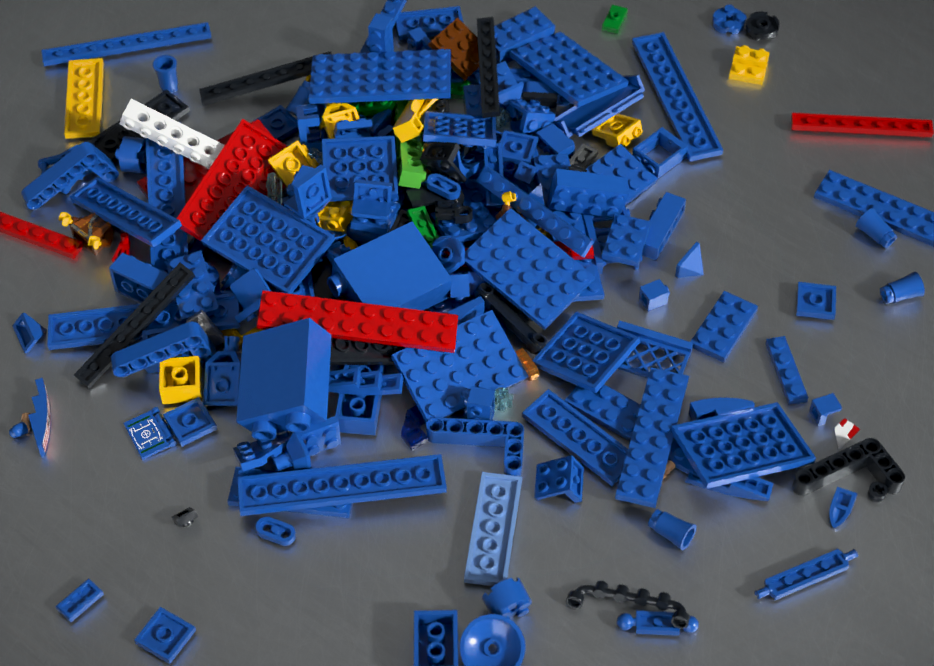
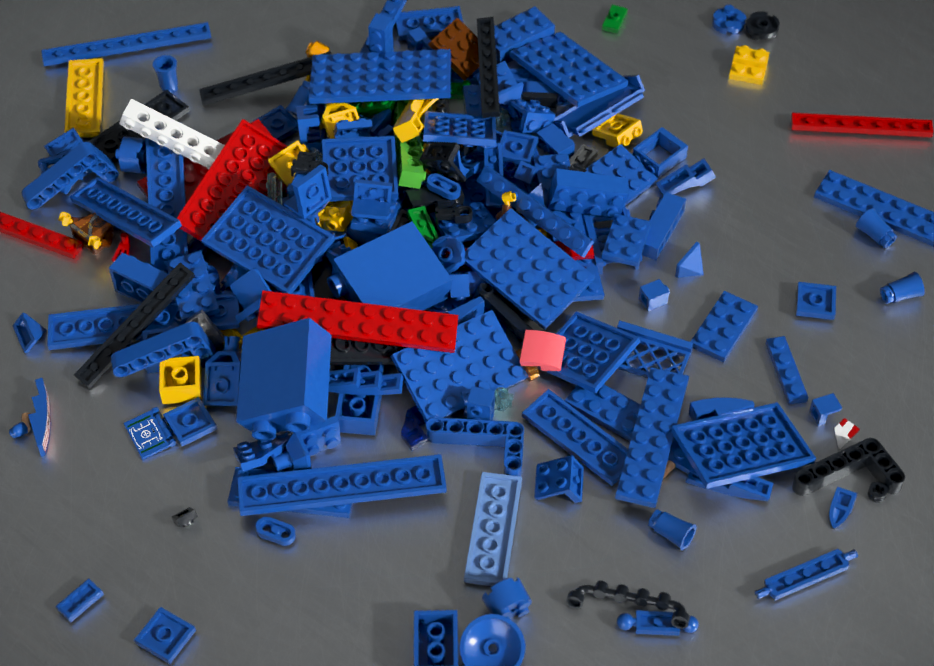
blue plate [632,32,723,162] -> none
none -> blue plate [44,127,83,157]
none -> black piece [291,151,329,177]
none -> light orange head [305,41,330,58]
none -> coral slope [520,330,566,371]
none -> blue slope [656,158,716,195]

